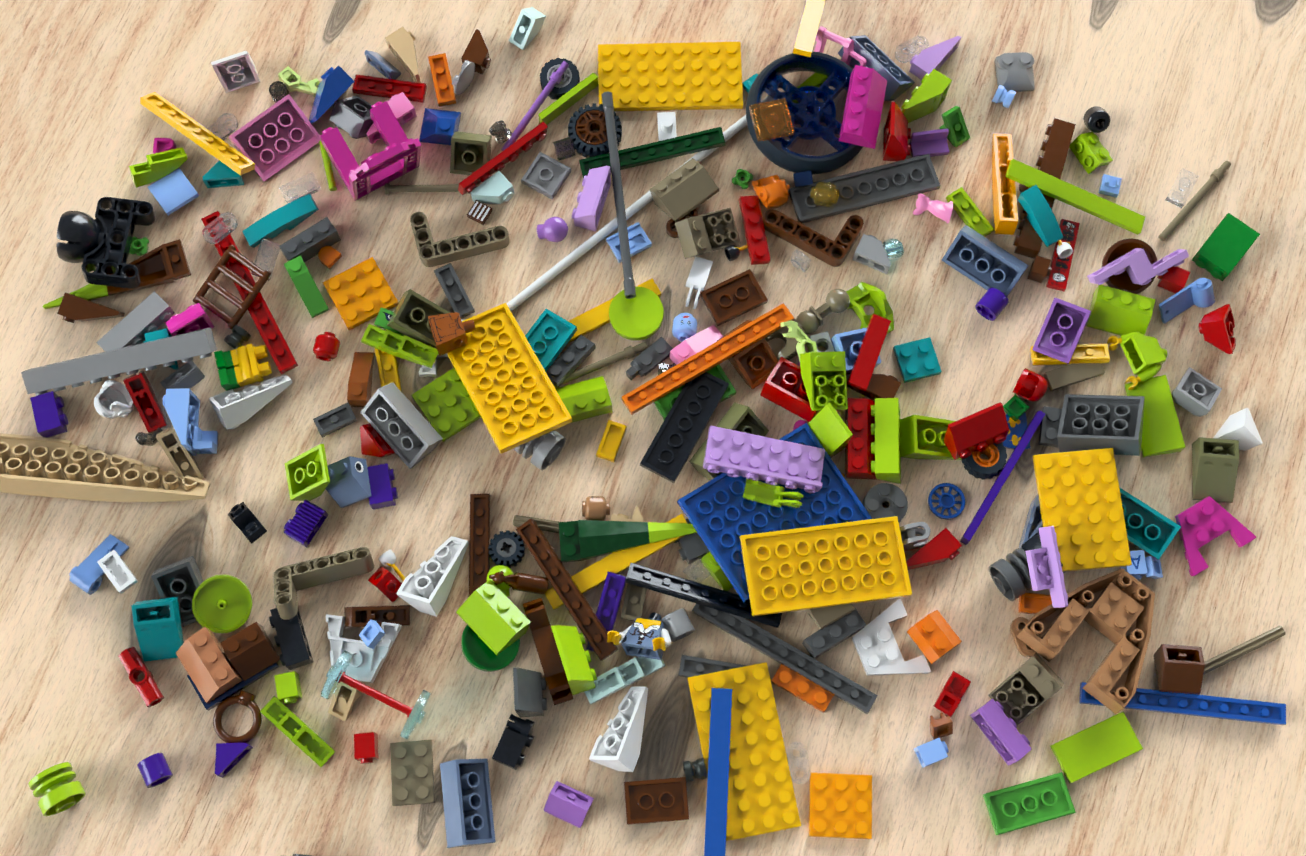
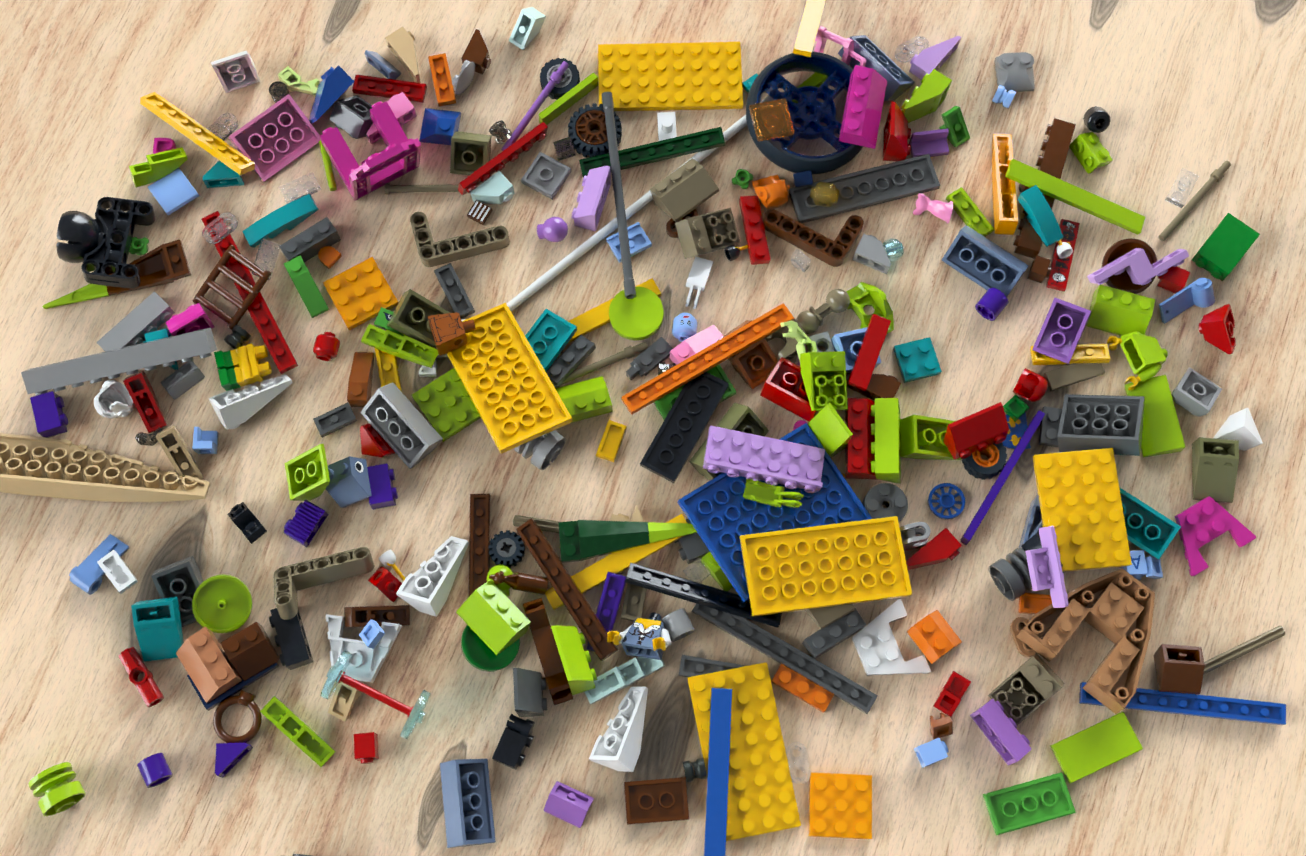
reddish brown slope [57,293,125,323] -> none
light blue slope [163,388,200,456] -> none
lime brick [274,671,302,704] -> none
dark tan plate [390,740,435,806] -> none
medium nougat head [582,496,610,521] -> none
reddish brown plate [700,269,768,326] -> none
light blue tile [1099,174,1122,198] -> none

